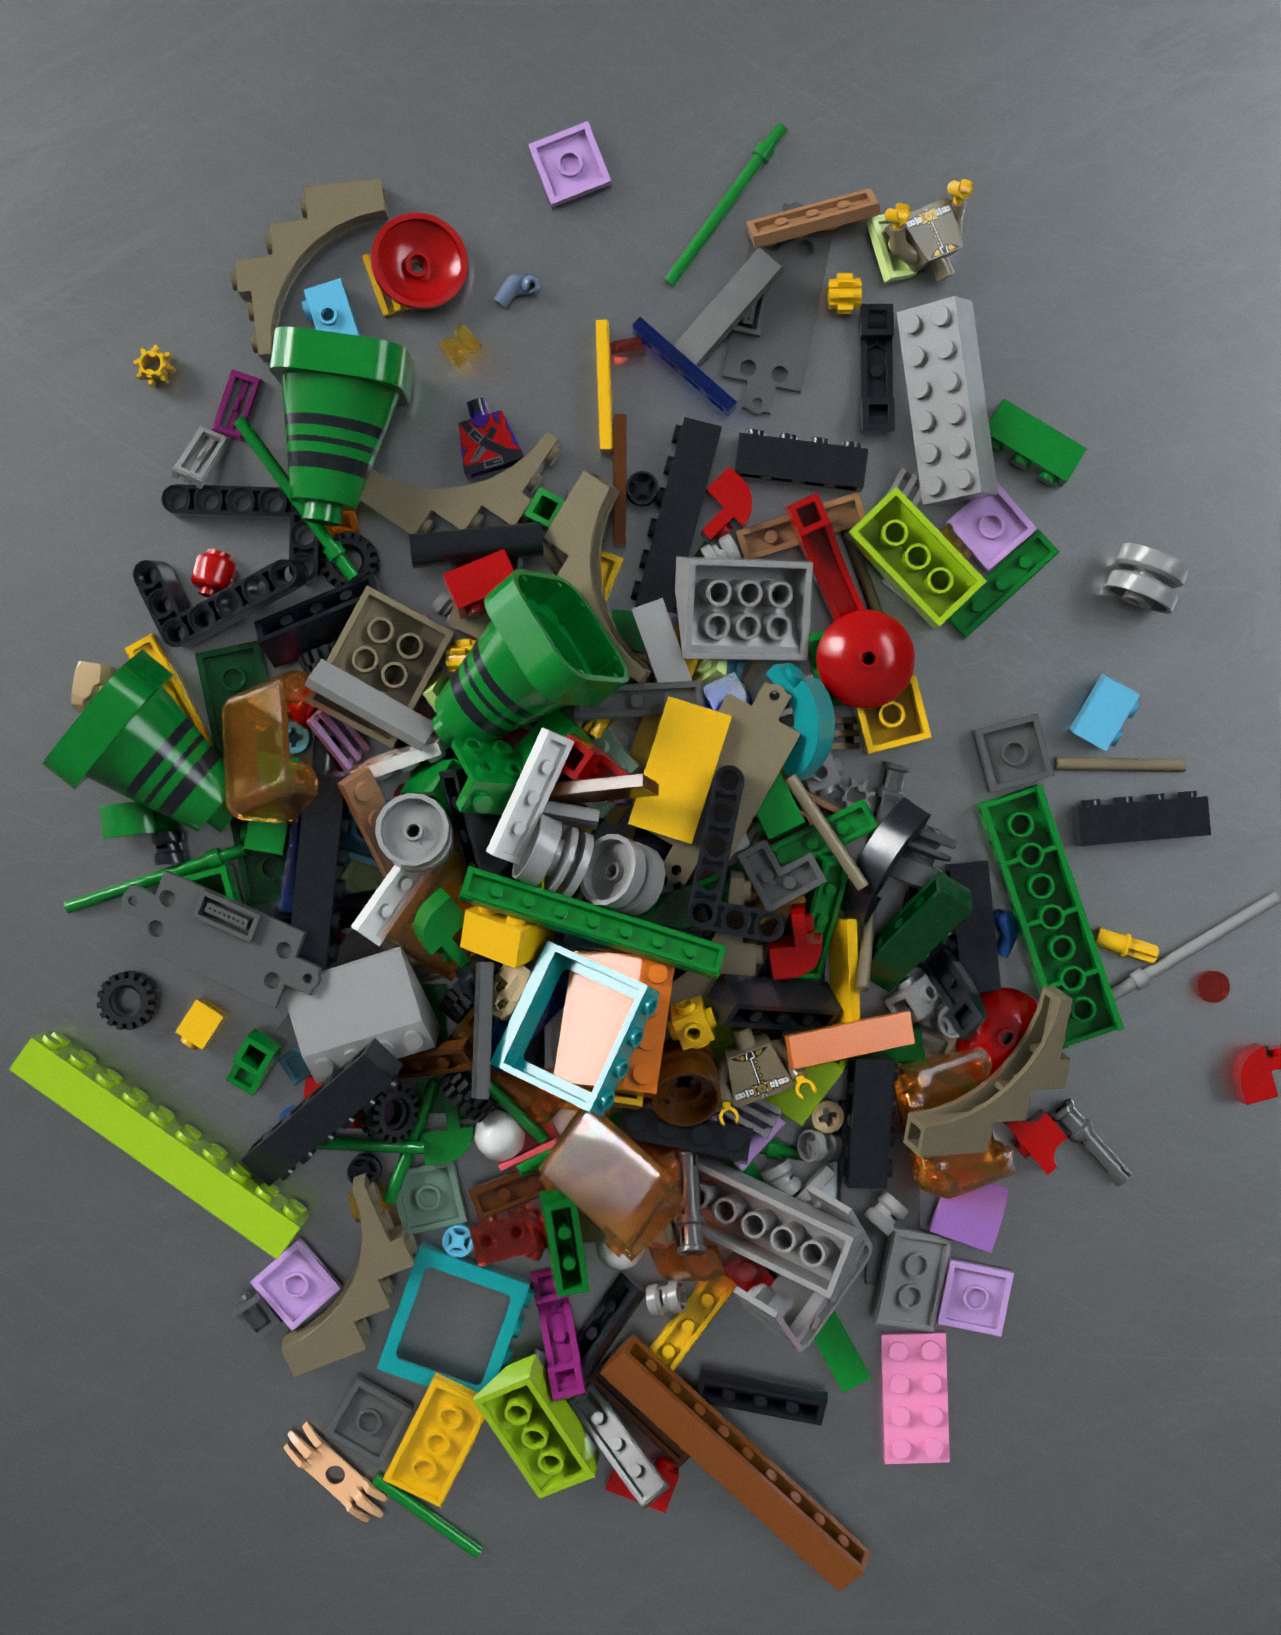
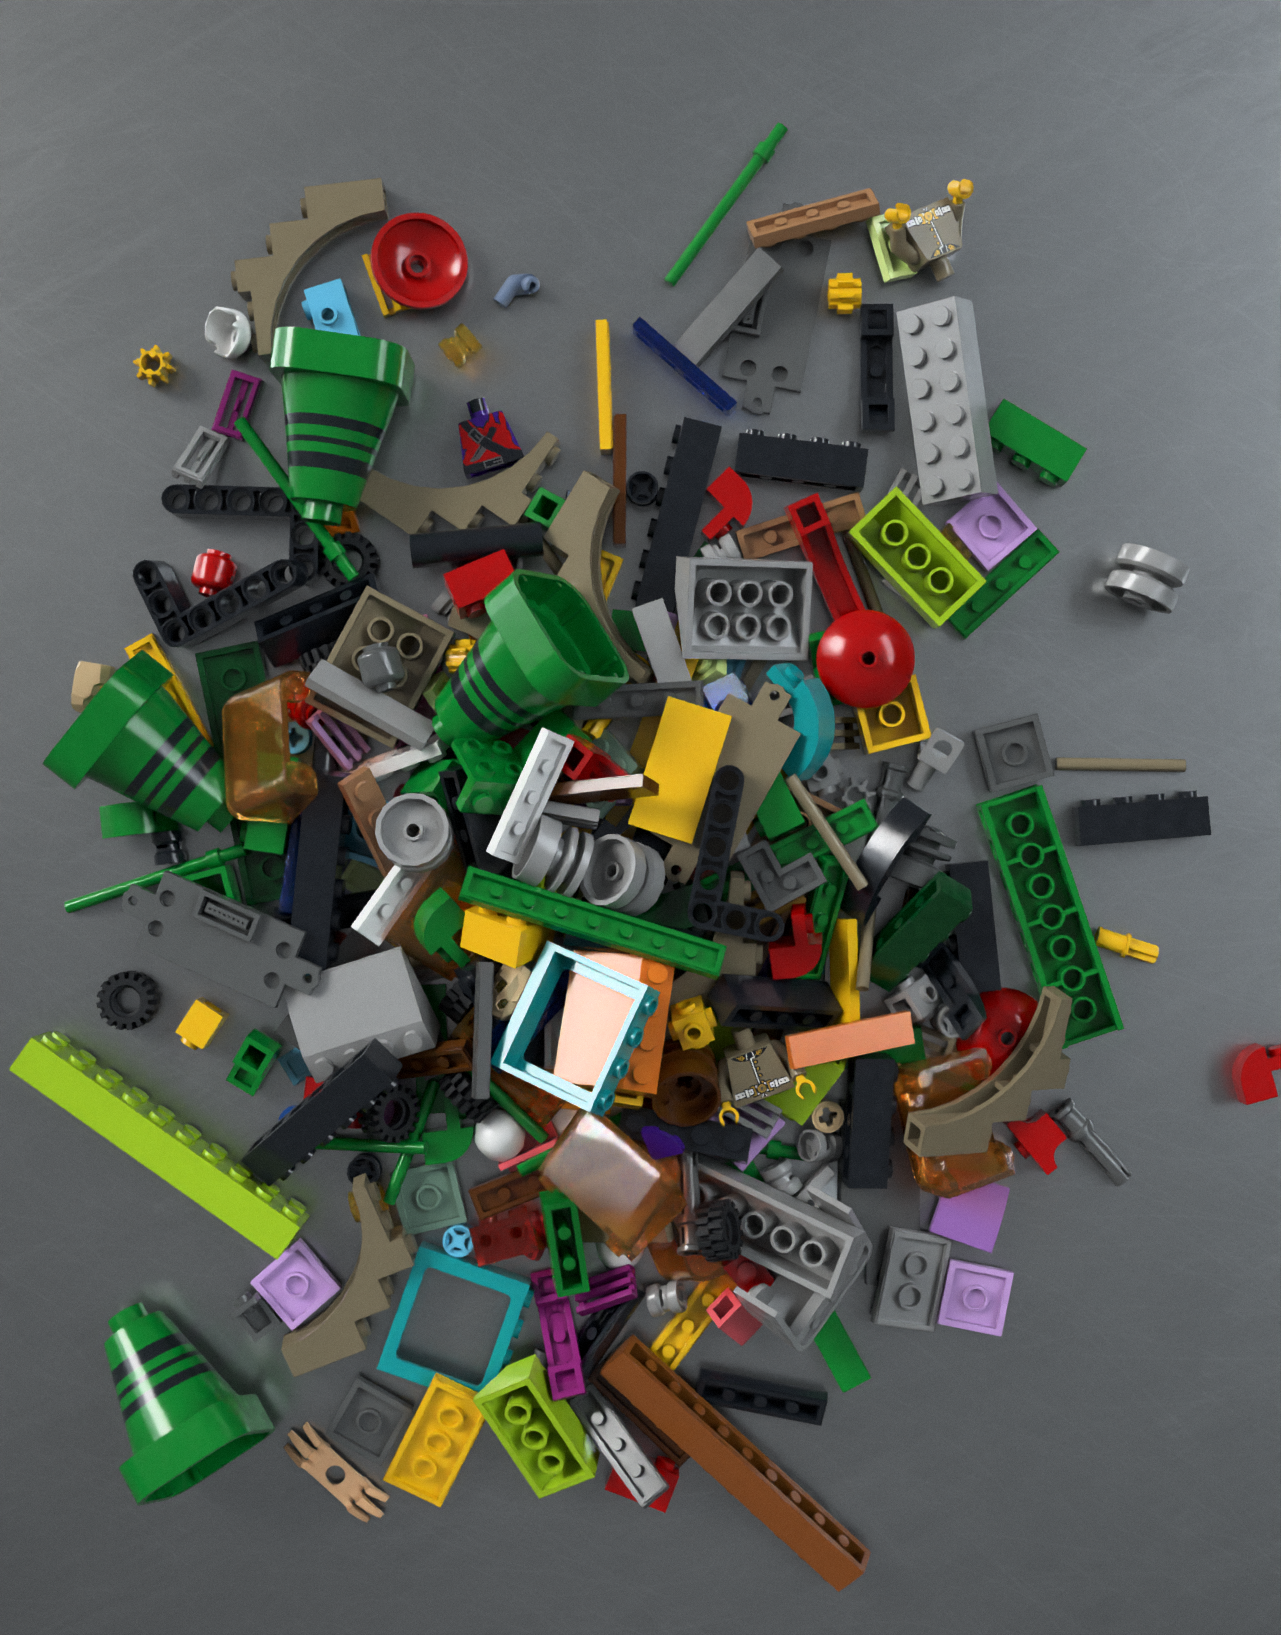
green bar [371,1473,483,1559] -> none
lavender plate [528,121,612,208] -> none
clear red tile [610,337,646,357] -> none
light grey wheel [863,1190,909,1236] -> none
bright pink plate [880,1330,950,1464] -> none
blue arm [993,909,1019,958] -> none
medium azure brick [1069,673,1141,751] -> none
light grey bar [1111,892,1281,1001] -> none
clear red tile [1195,970,1230,1003] -> none
none -> green cone [104,1302,275,1506]
none -> white hair [205,306,252,359]
none -> dark grey head [357,642,405,693]
none -> magenta tile [575,1264,638,1317]
none -> dark purple tile [641,1126,685,1160]
none -> black tyre [695,1198,743,1262]
none -> coral brick [706,1287,763,1346]
none -> light grey bracket [906,728,964,792]

